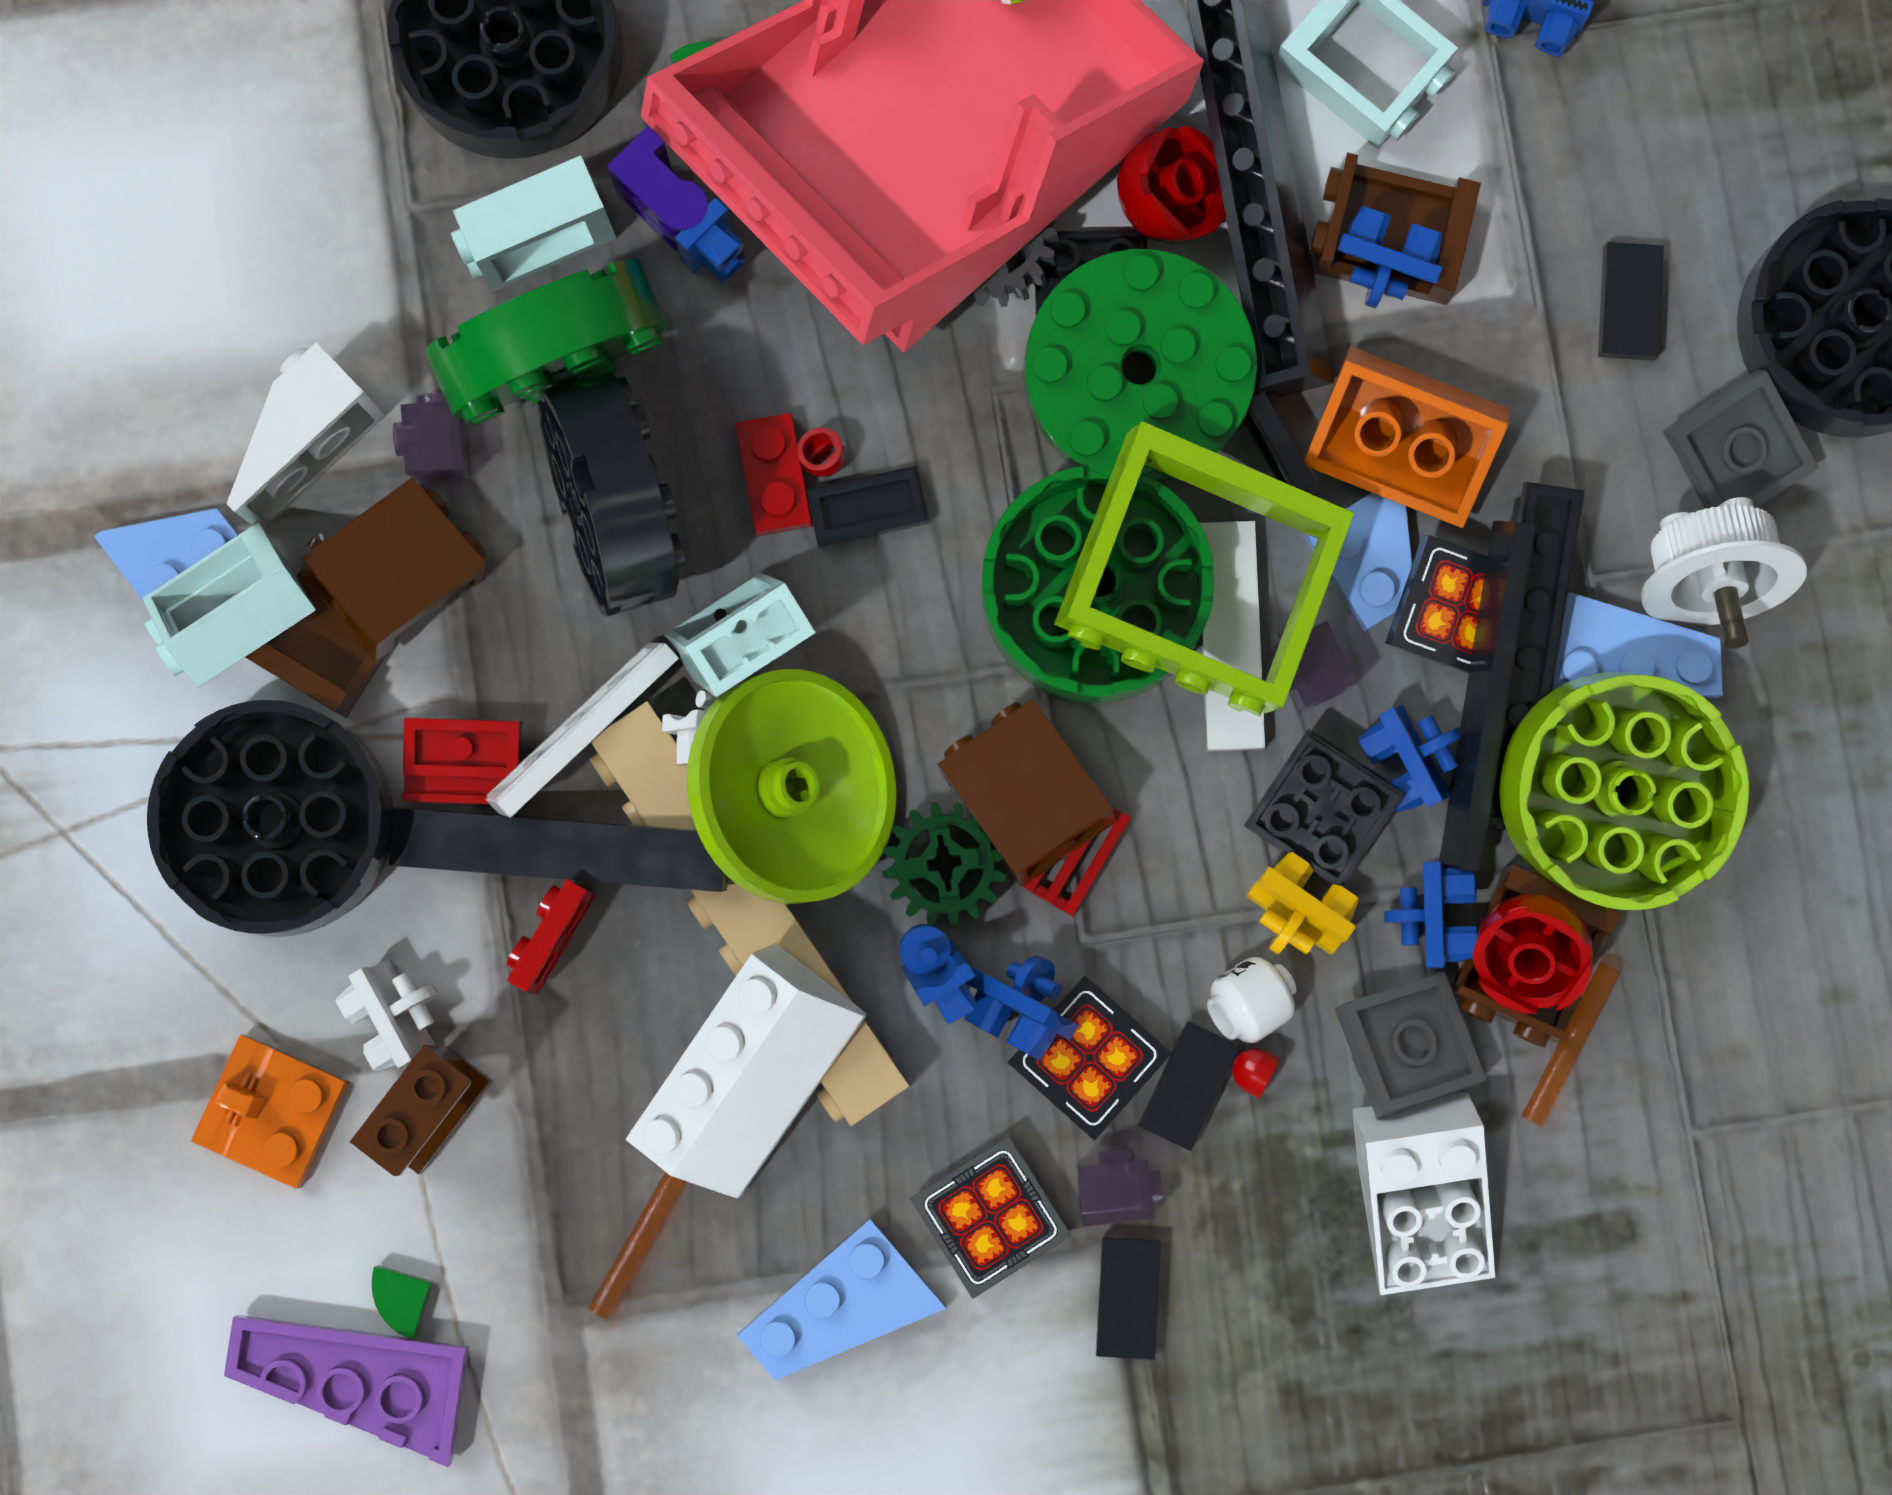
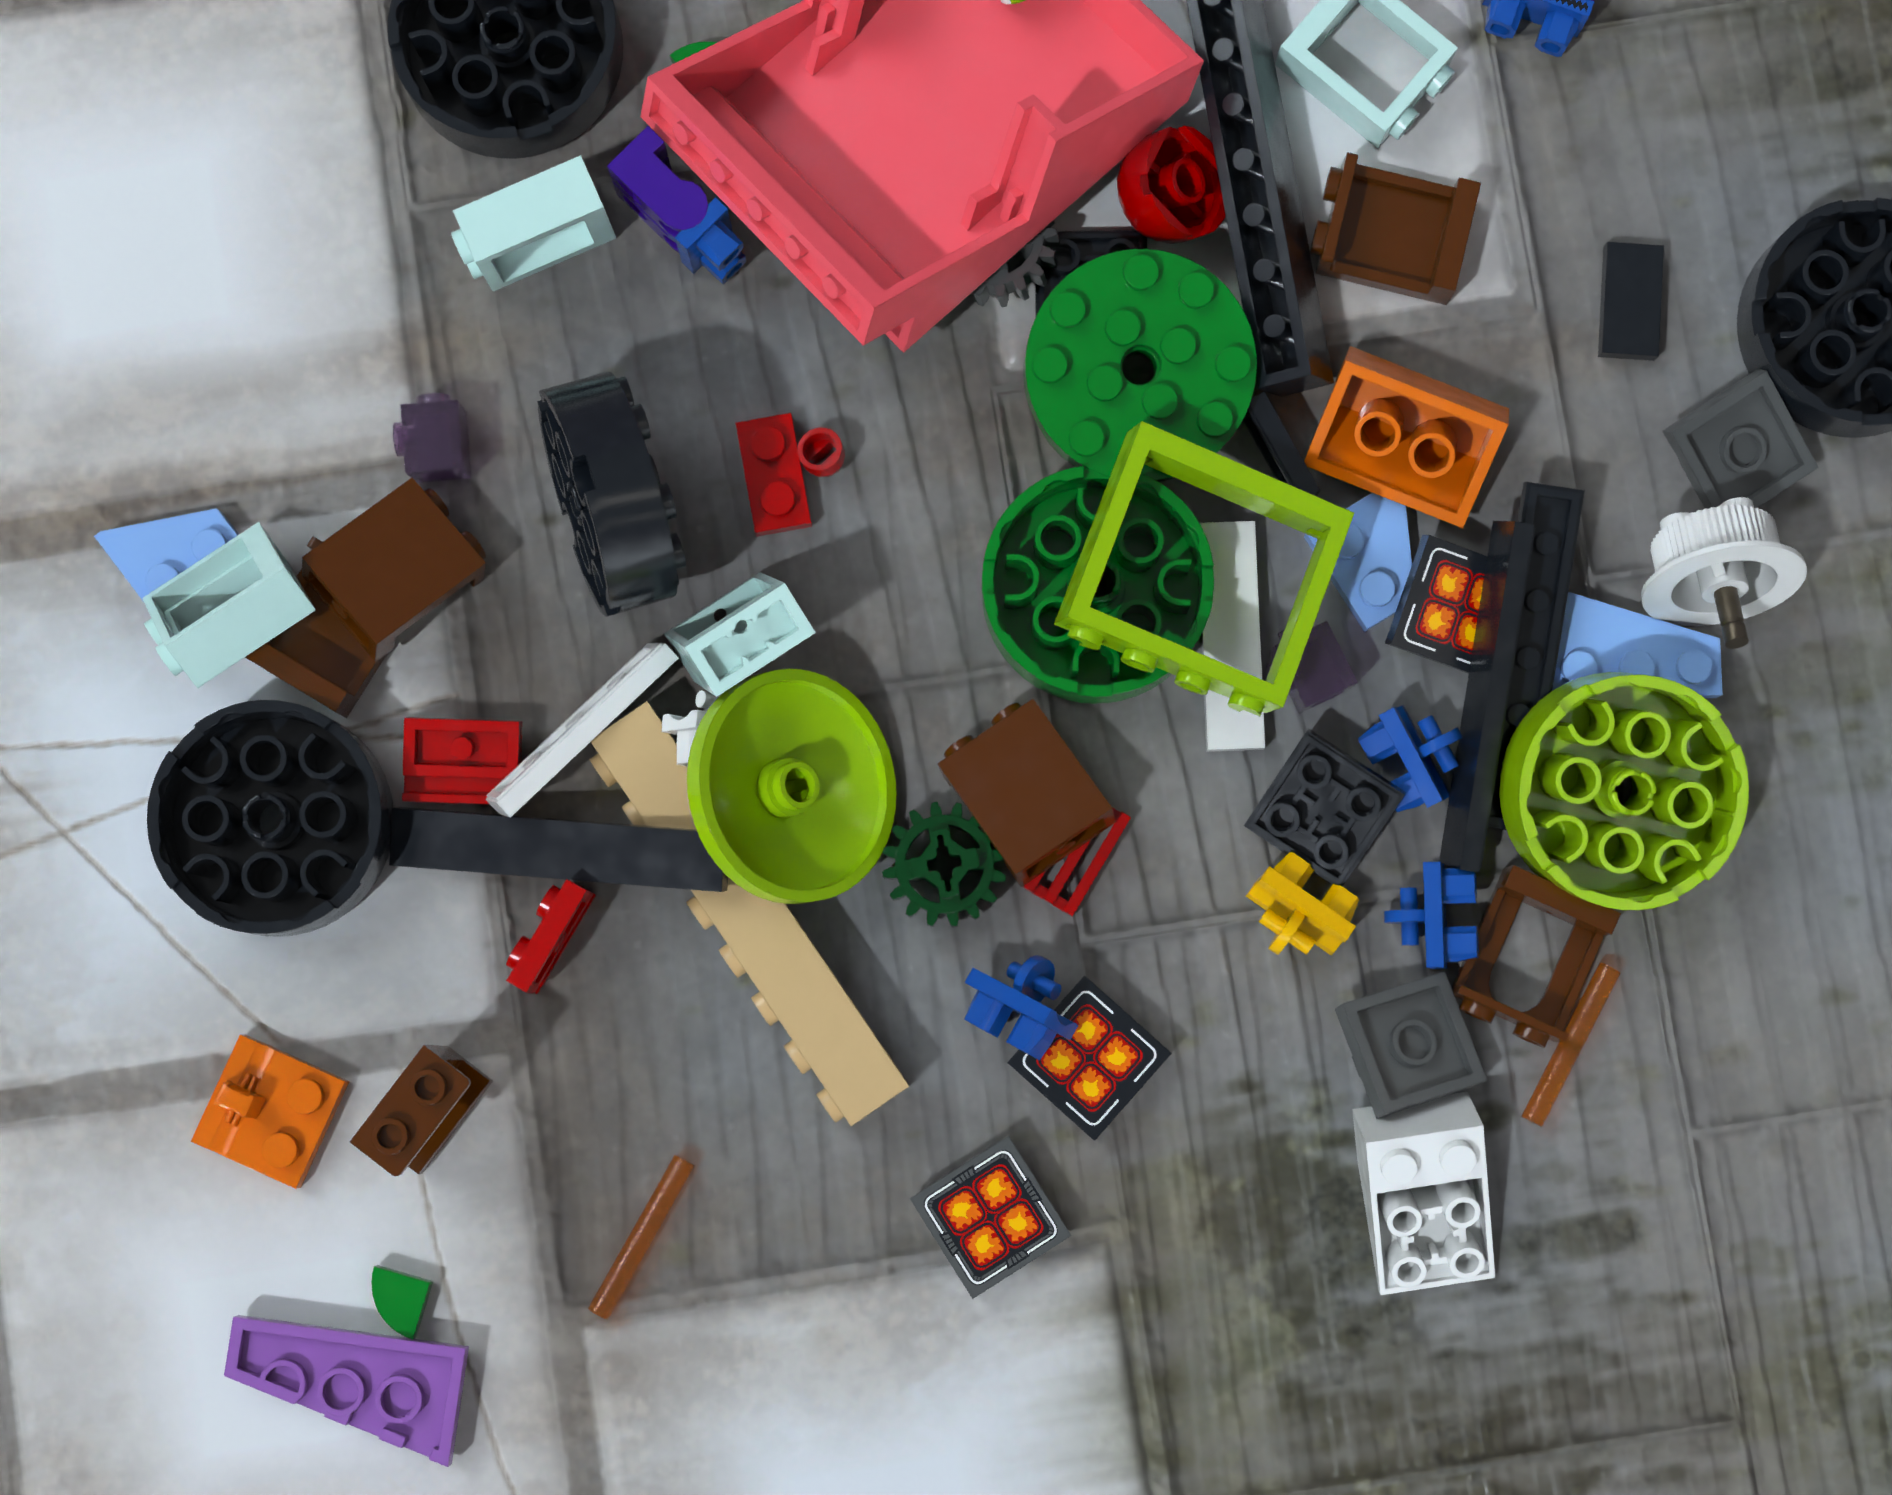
white slope [227,342,385,529] -> none
white hips [335,960,438,1072] -> none
green brick [424,258,668,426] -> none
white slope [625,943,867,1198] -> none
light blue wing [737,1218,947,1380] -> none
black tile [806,465,929,548] -> none
blue hips [899,924,979,1024] -> none
clear purple brick [1075,1148,1163,1227] -> none
black tile [1095,1237,1161,1360] -> none
black tile [1137,1021,1240,1151] -> none
white head [1207,957,1297,1043] -> none
red hinge [1232,1048,1280,1099] -> none
blue hips [1336,206,1442,308] -> none
red cylinder [1472,894,1593,1014] -> none

